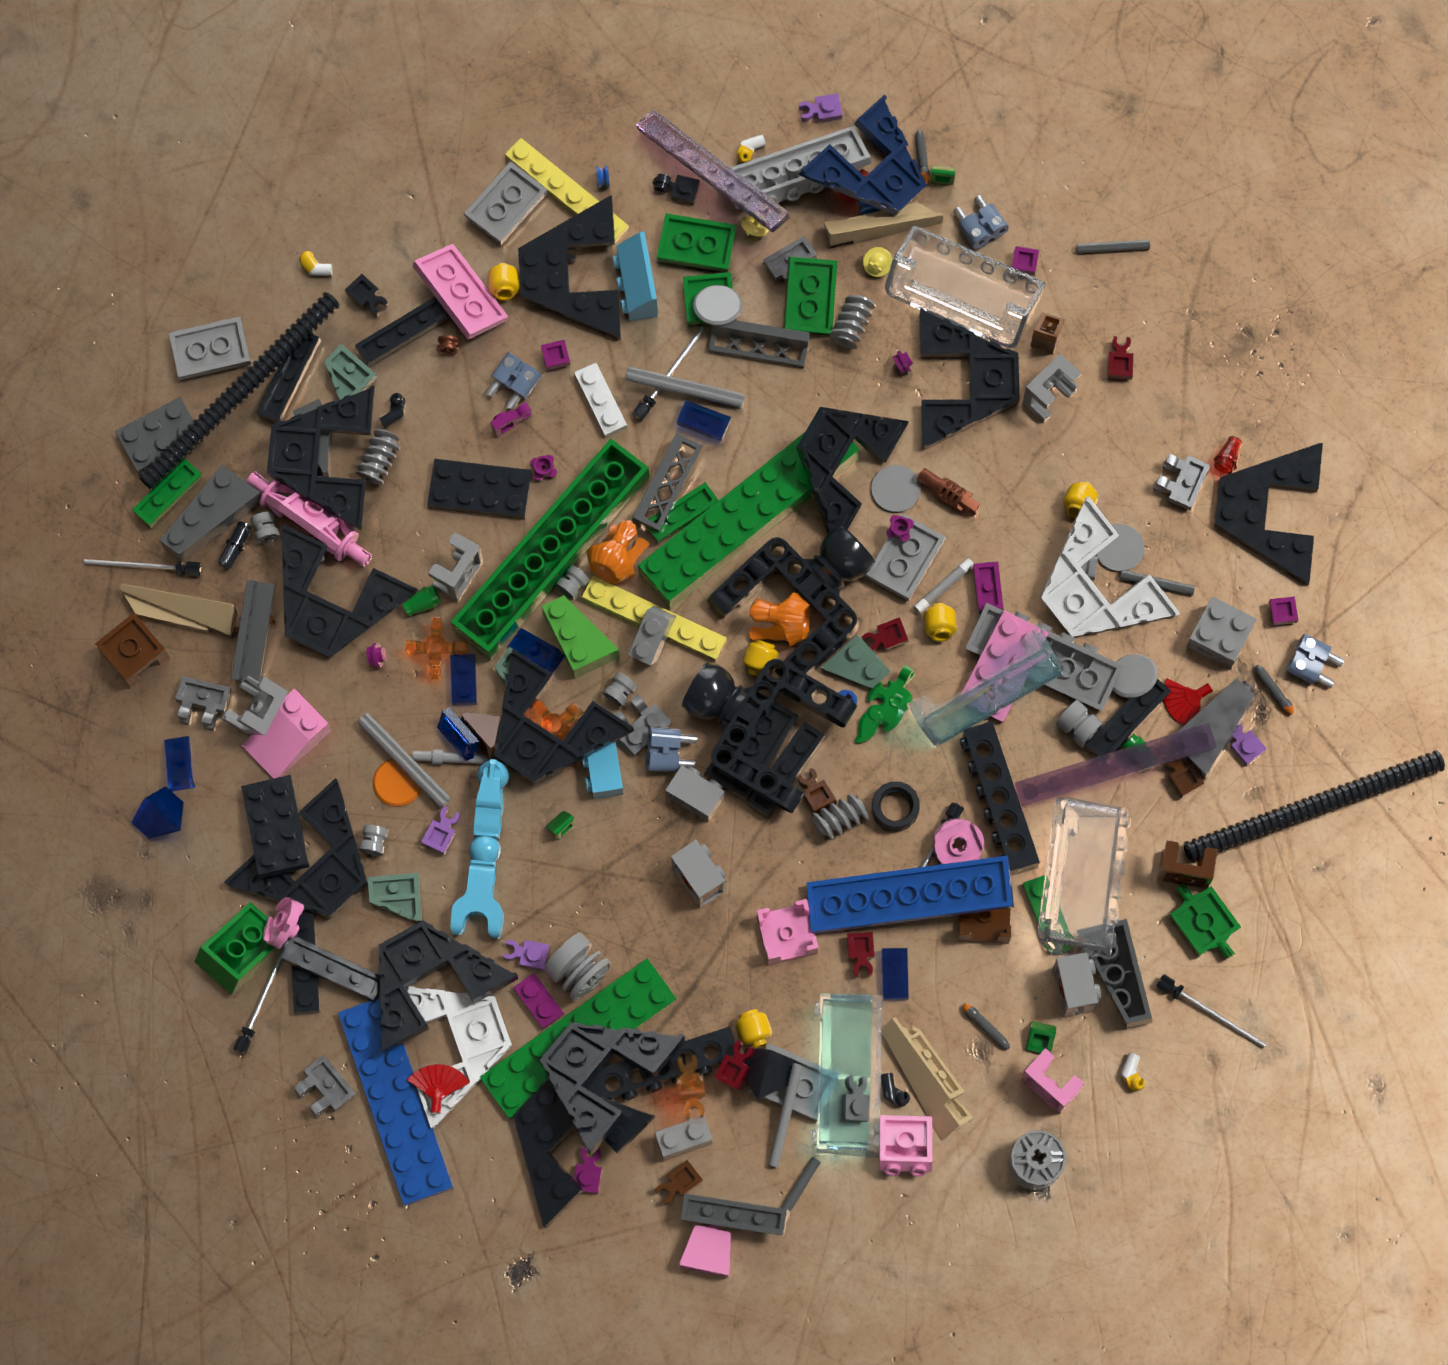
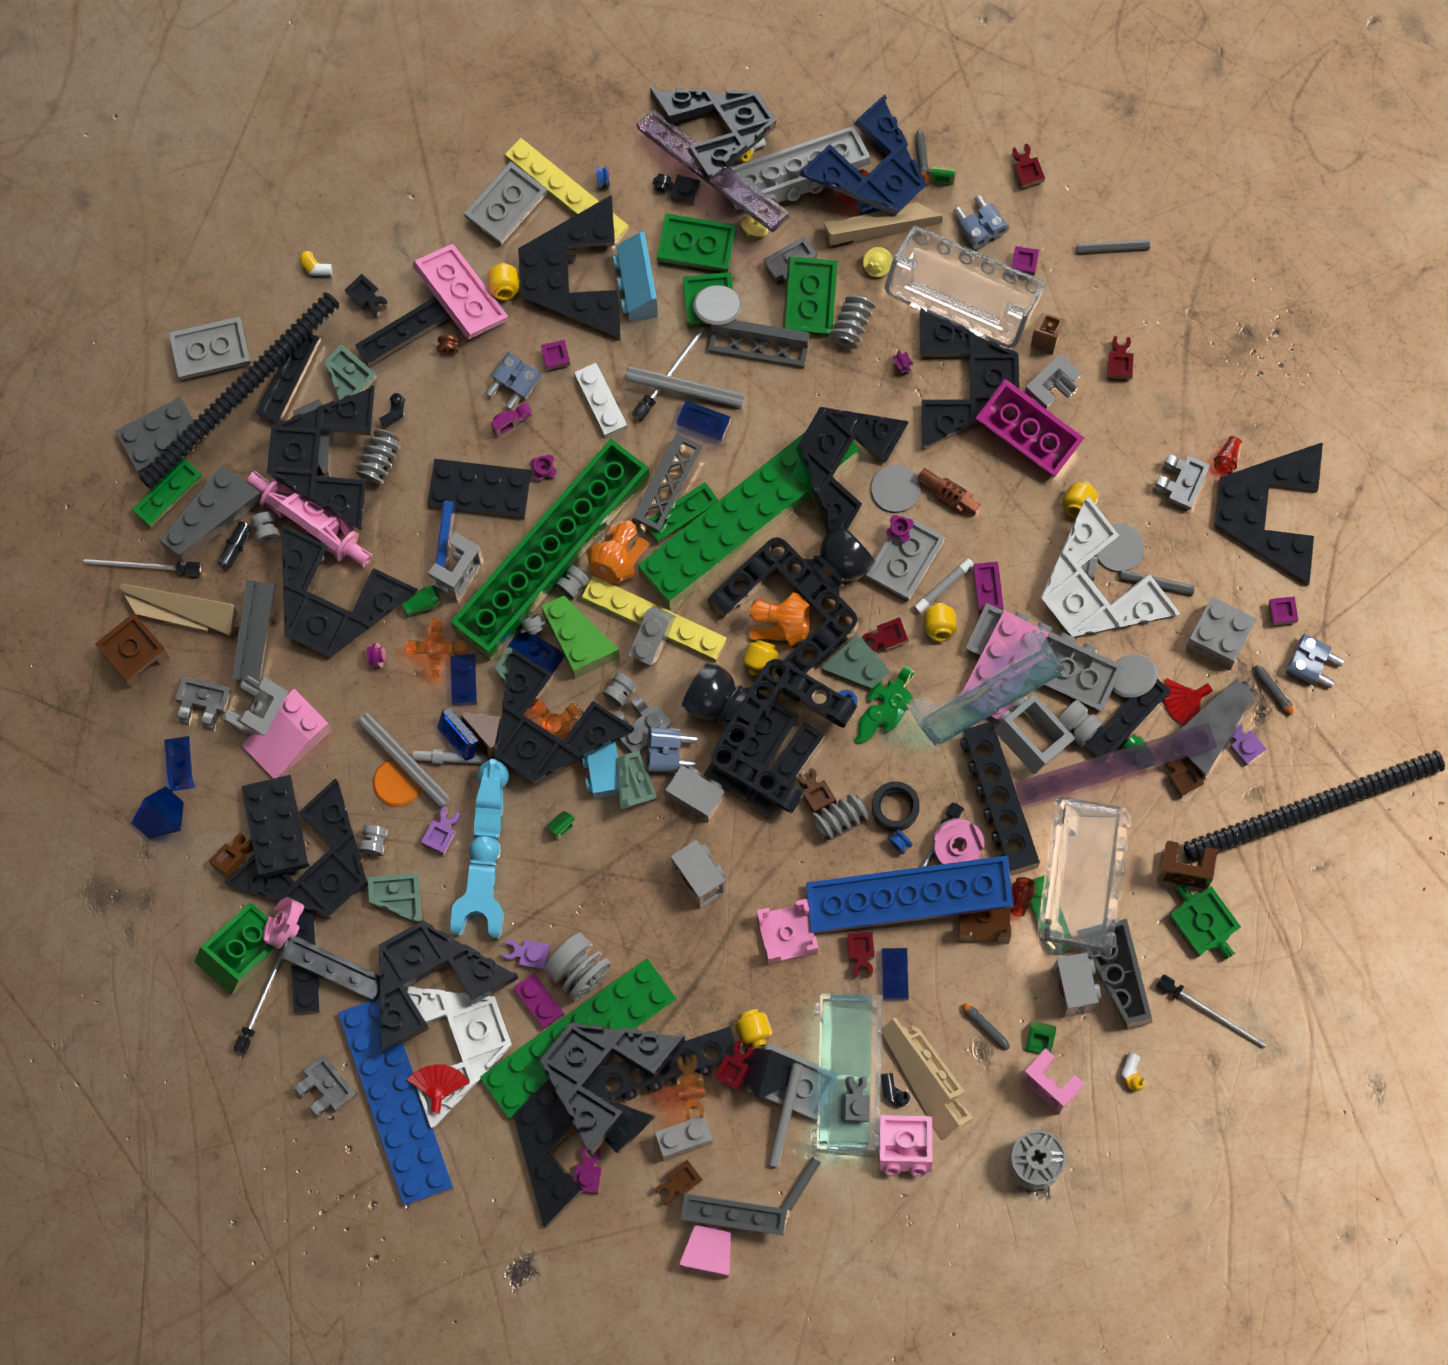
medium lavender plate [799,93,842,123] -> none
none -> reddish brown plate [209,833,253,878]
none -> blue tile [435,501,456,570]
none -> light grey plate [520,614,548,635]
none -> sand green wing [617,751,657,809]
none -> black wing [650,87,777,182]
none -> blue bush [888,829,913,855]
none -> dark pink brick [976,379,1085,477]
none -> light grey window [993,694,1075,775]
none -> clear red cone [1010,877,1037,917]
none -> dark red plate [1012,144,1045,189]

